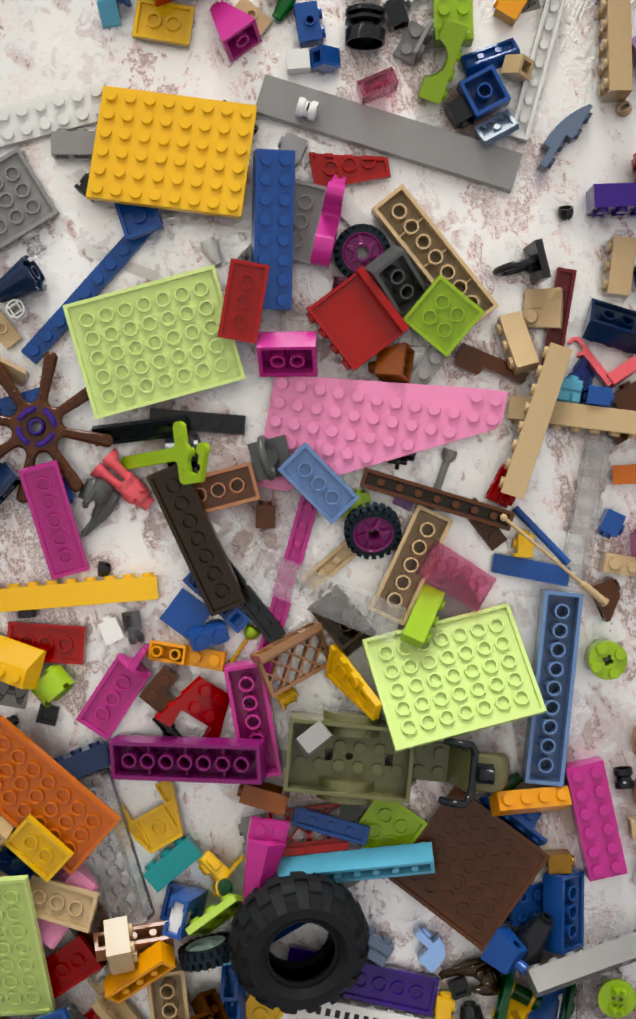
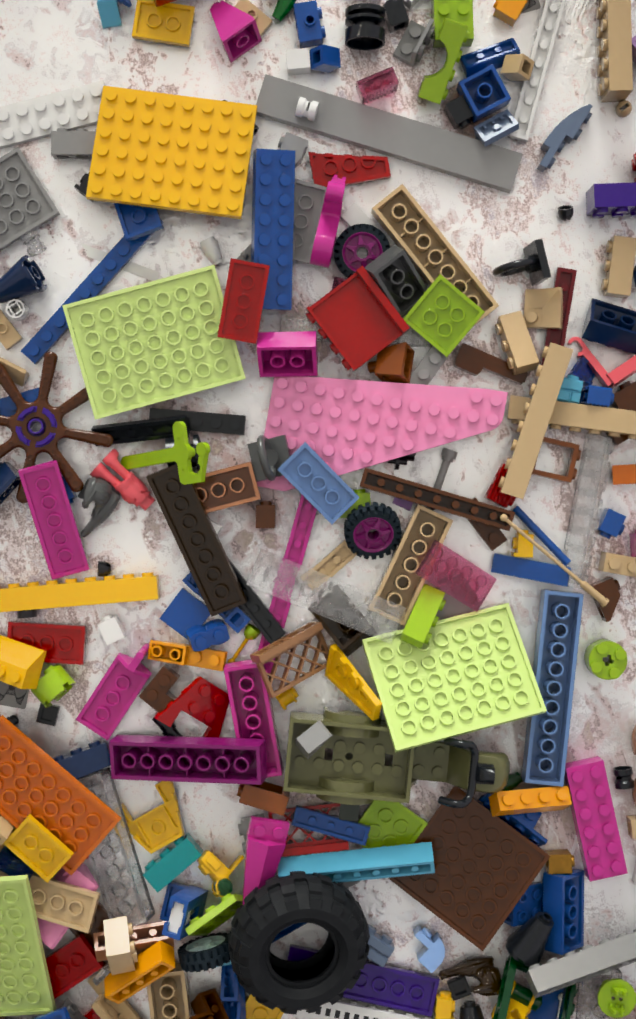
flat silver plate [121,610,145,645] -> none
blue torso [480,926,530,975] -> none
none -> dark orange window [532,437,581,483]

